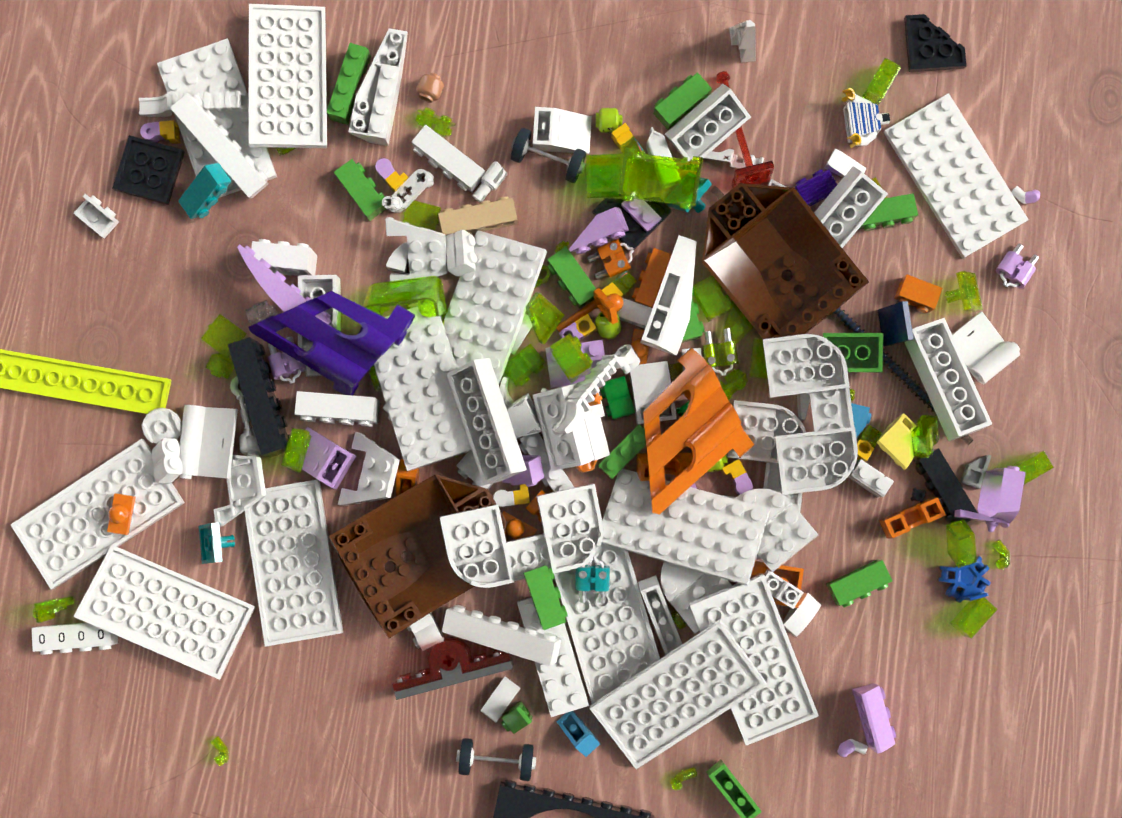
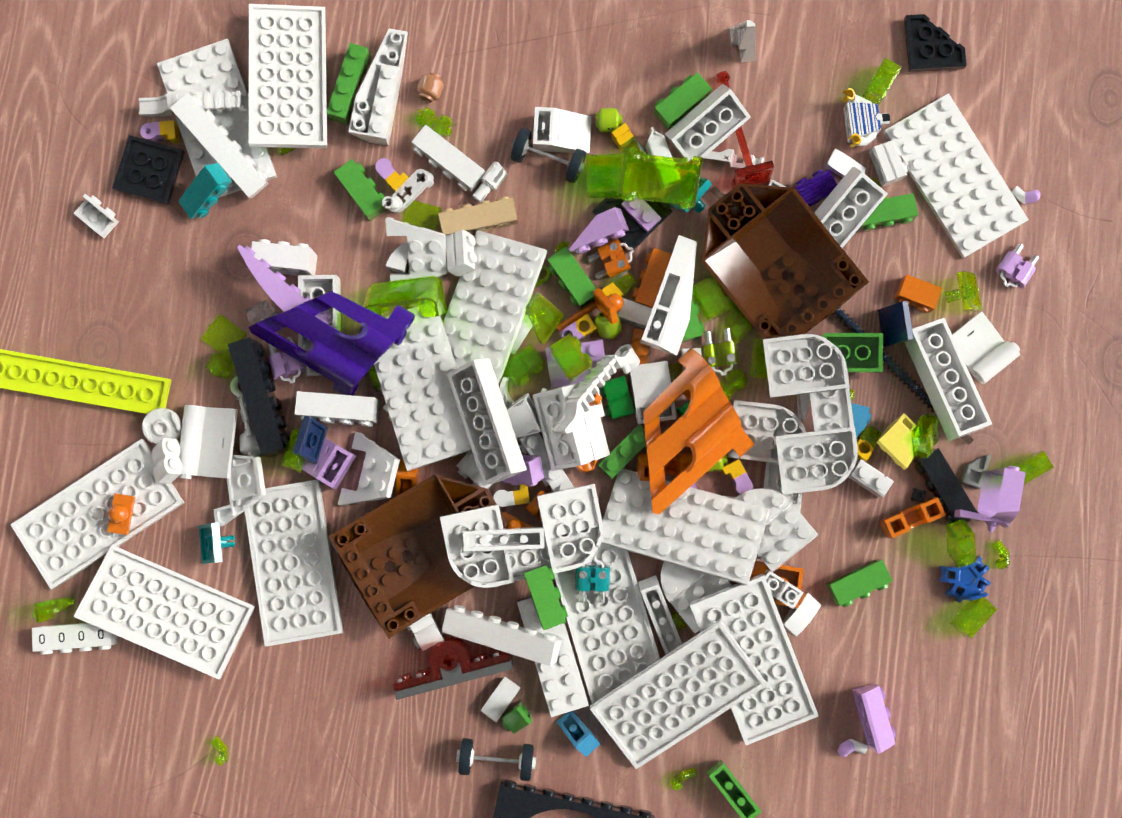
none -> dark blue tile [293,415,328,464]
none -> white slope [463,527,544,552]
none -> white brick [869,140,908,186]

